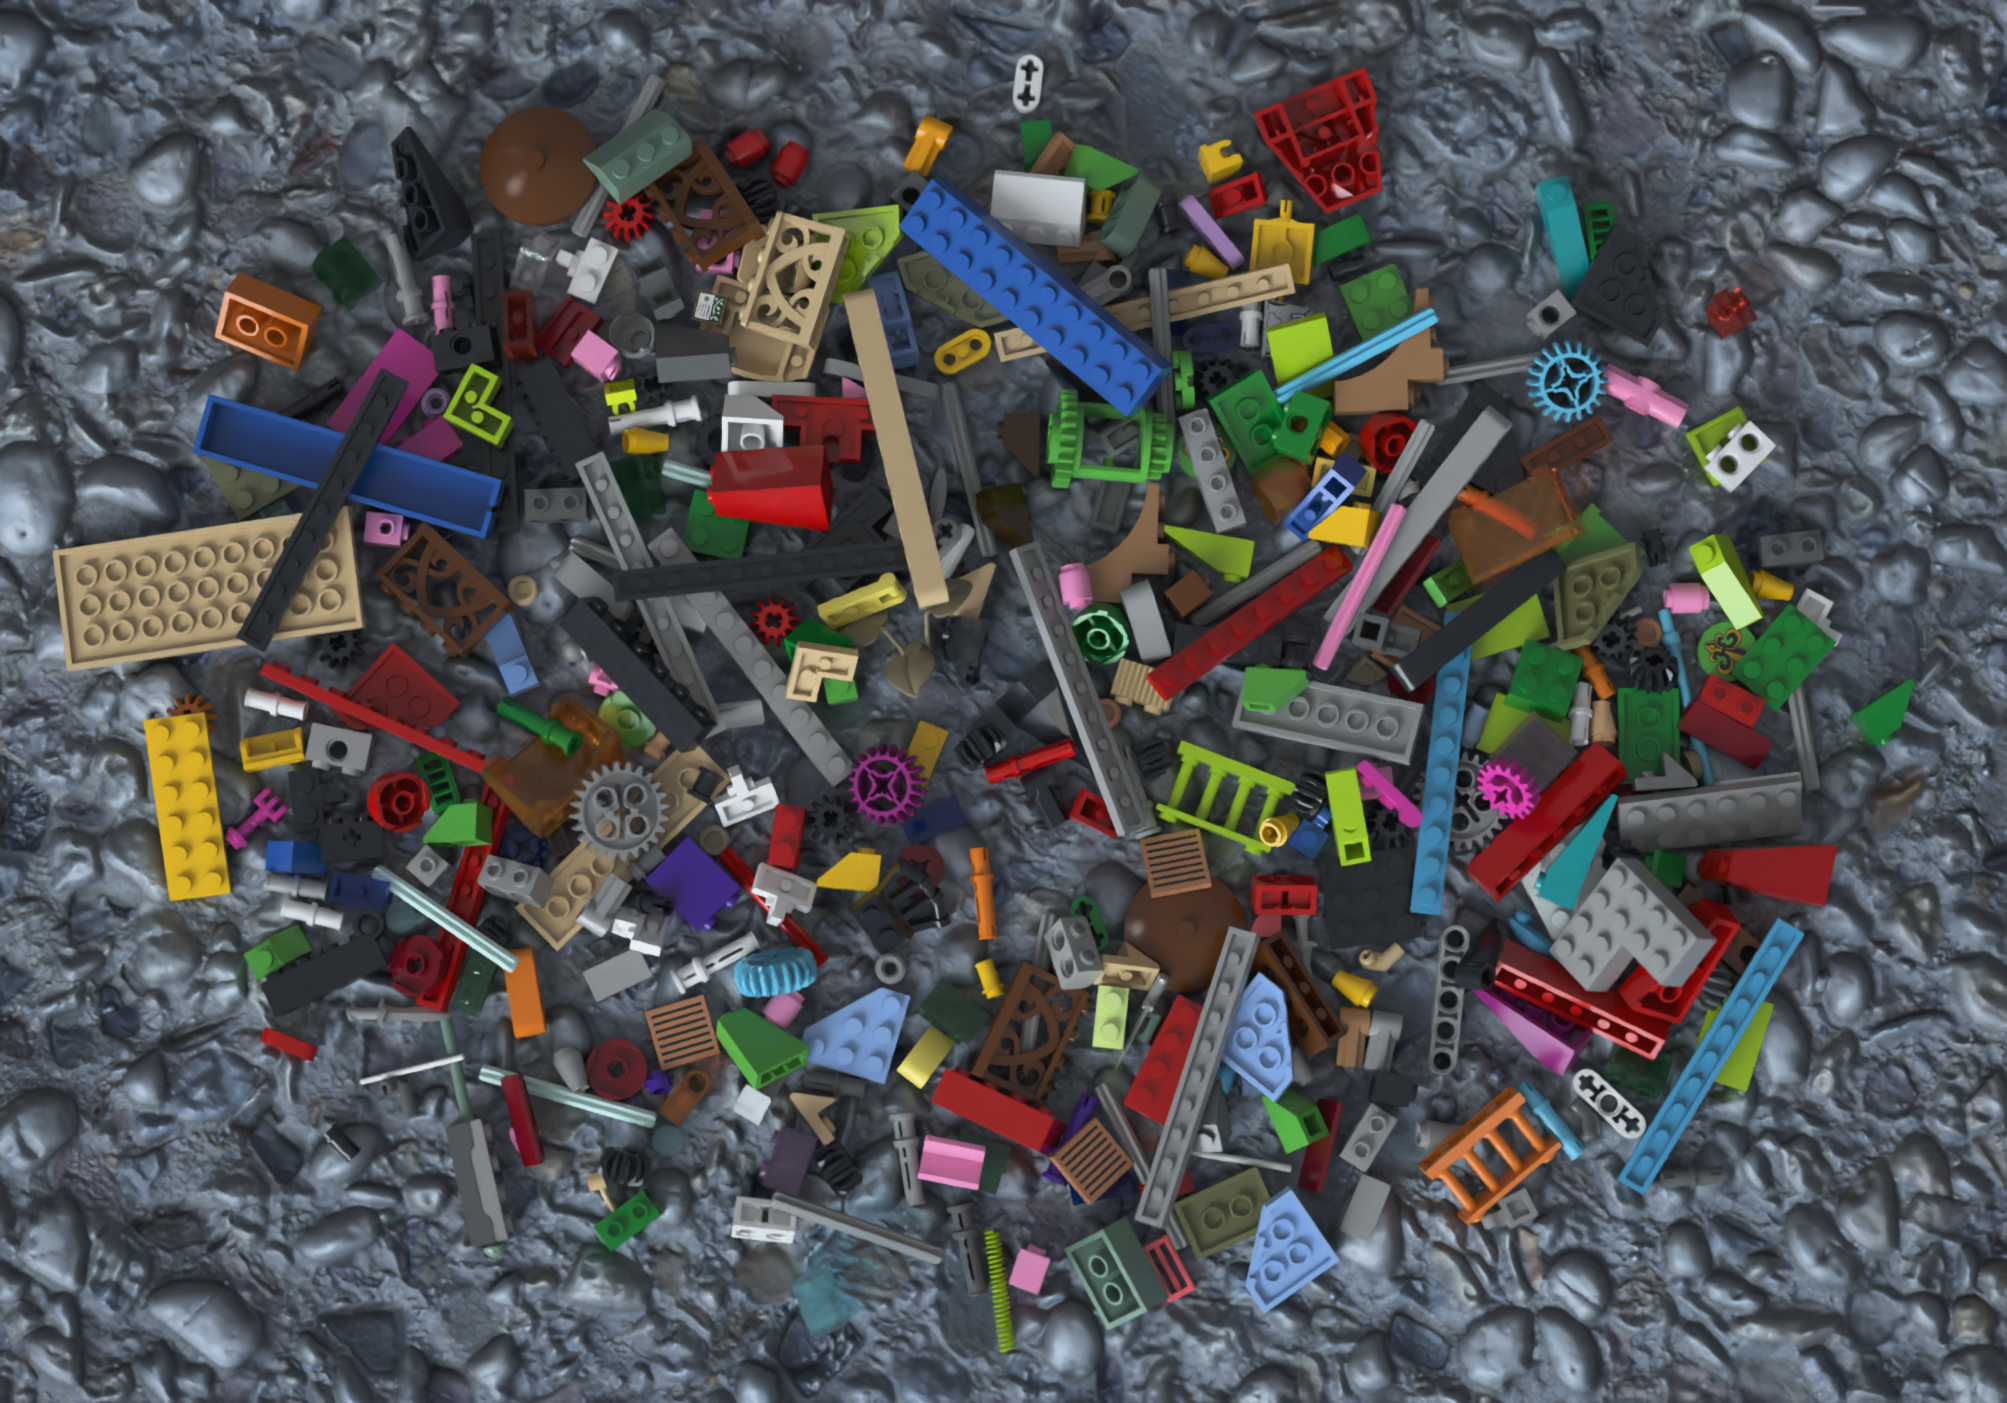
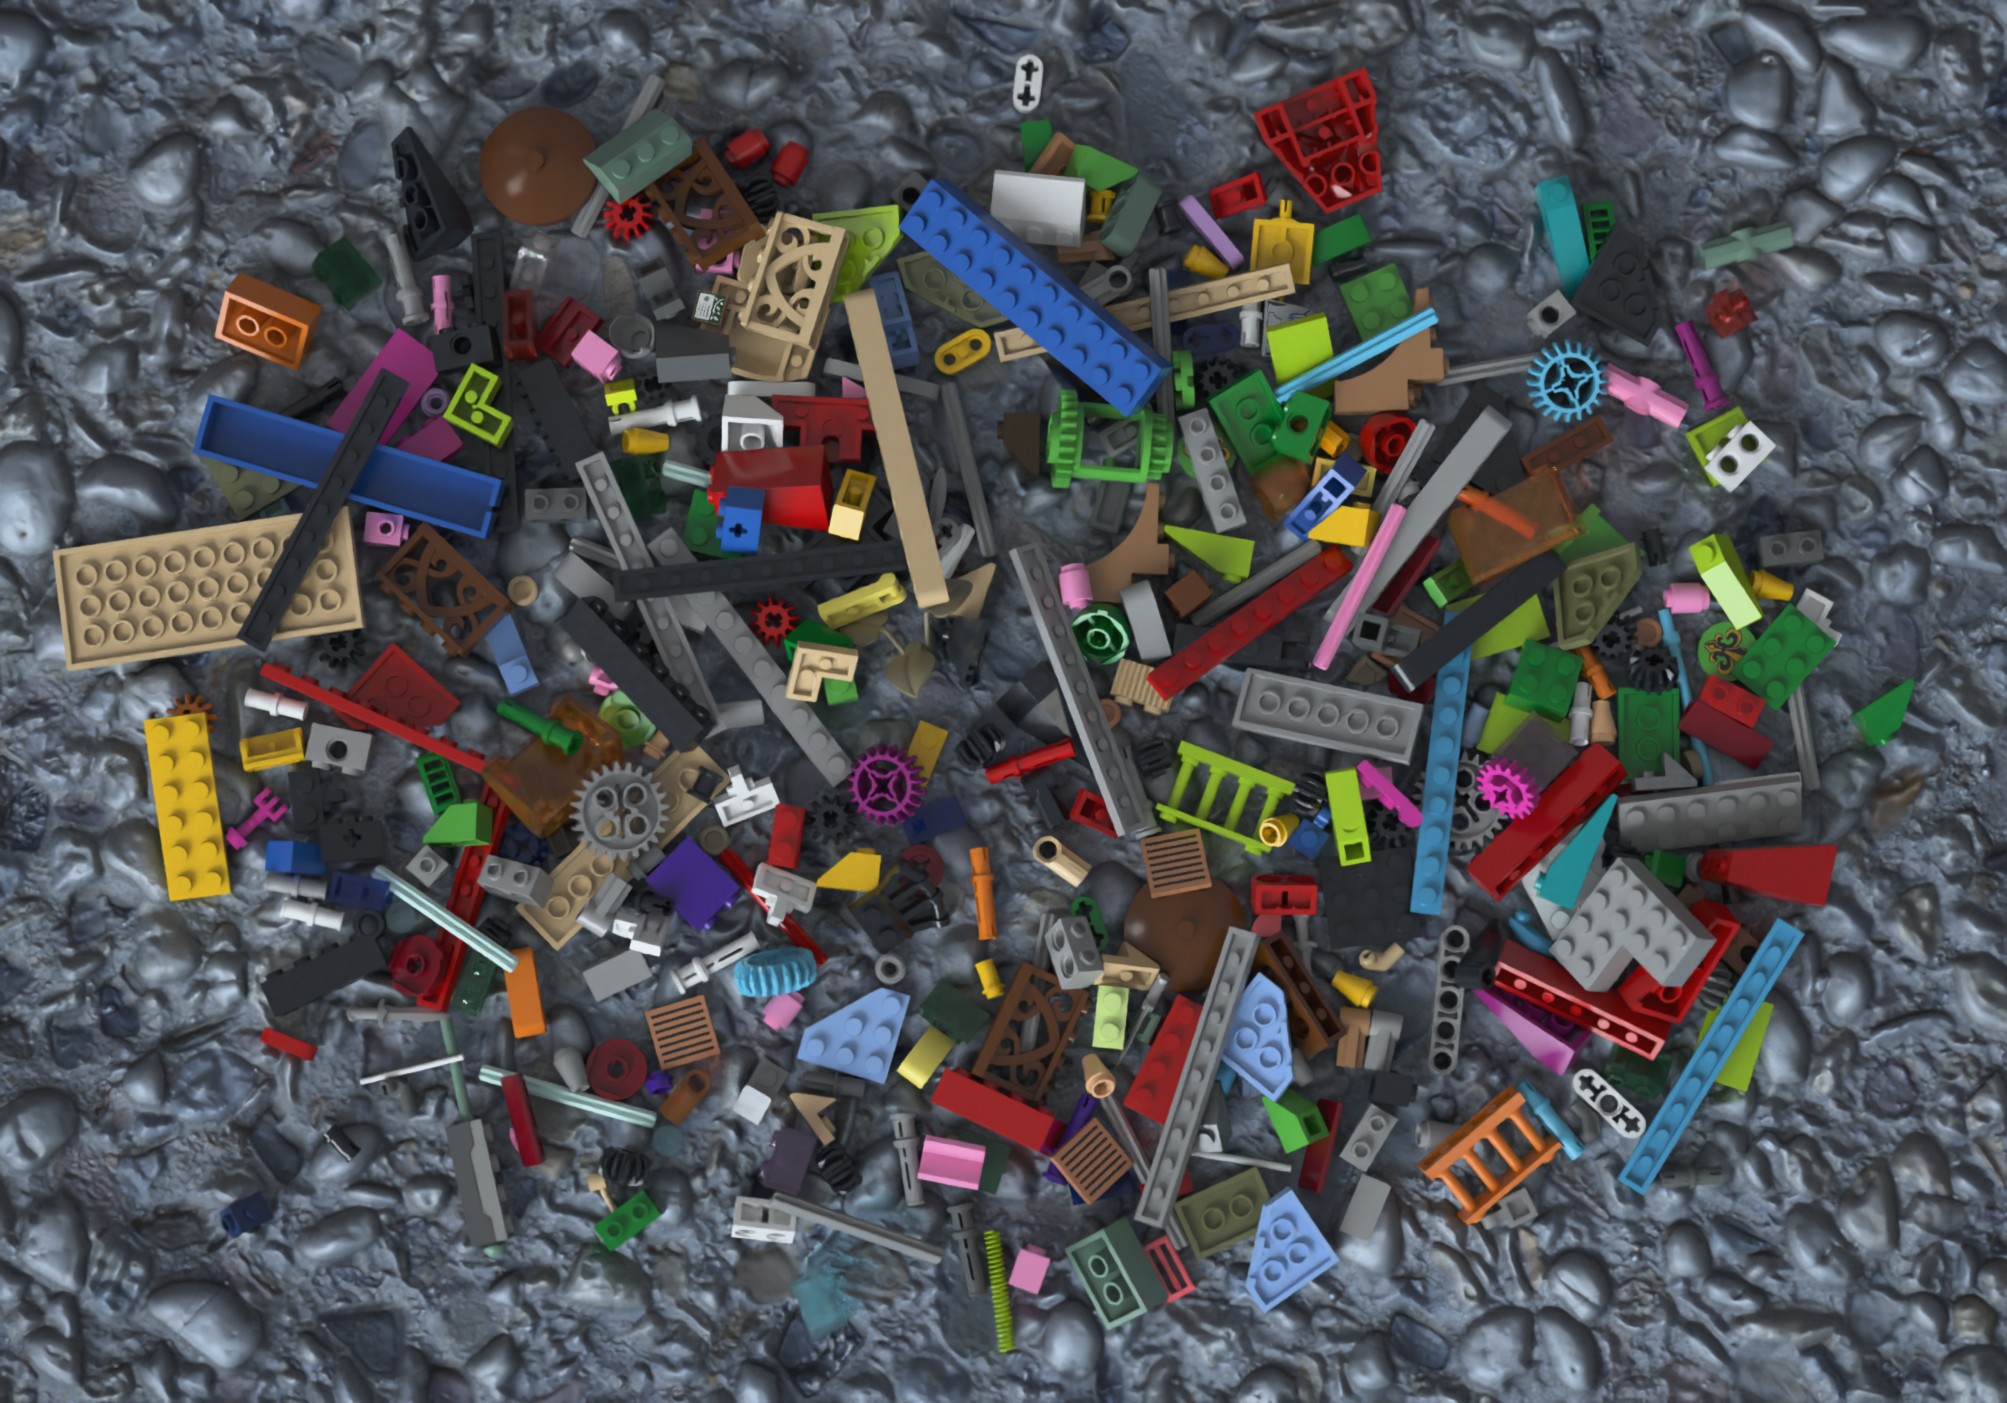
bright green slope [243,924,313,981] -> none
red cylinder [367,770,430,833] -> none
white hinge [555,237,619,305] -> none
bright green slope [716,1007,809,1091] -> none
light orange piece [903,114,954,179] -> none
dark brown slope [975,483,1034,549] -> none
yellow hinge [1198,140,1243,185] -> none
bright green slope [1242,664,1310,712] -> none
none -> dark blue bracket [220,1191,274,1239]
none -> blue brick [716,486,765,556]
none -> yellow slope [828,469,876,541]
none -> tan piece [1032,836,1092,888]
none -> light nougat cone [1082,1054,1115,1098]
none -> magenta pin [1675,320,1730,412]
none -> sand green piece [1698,221,1794,270]

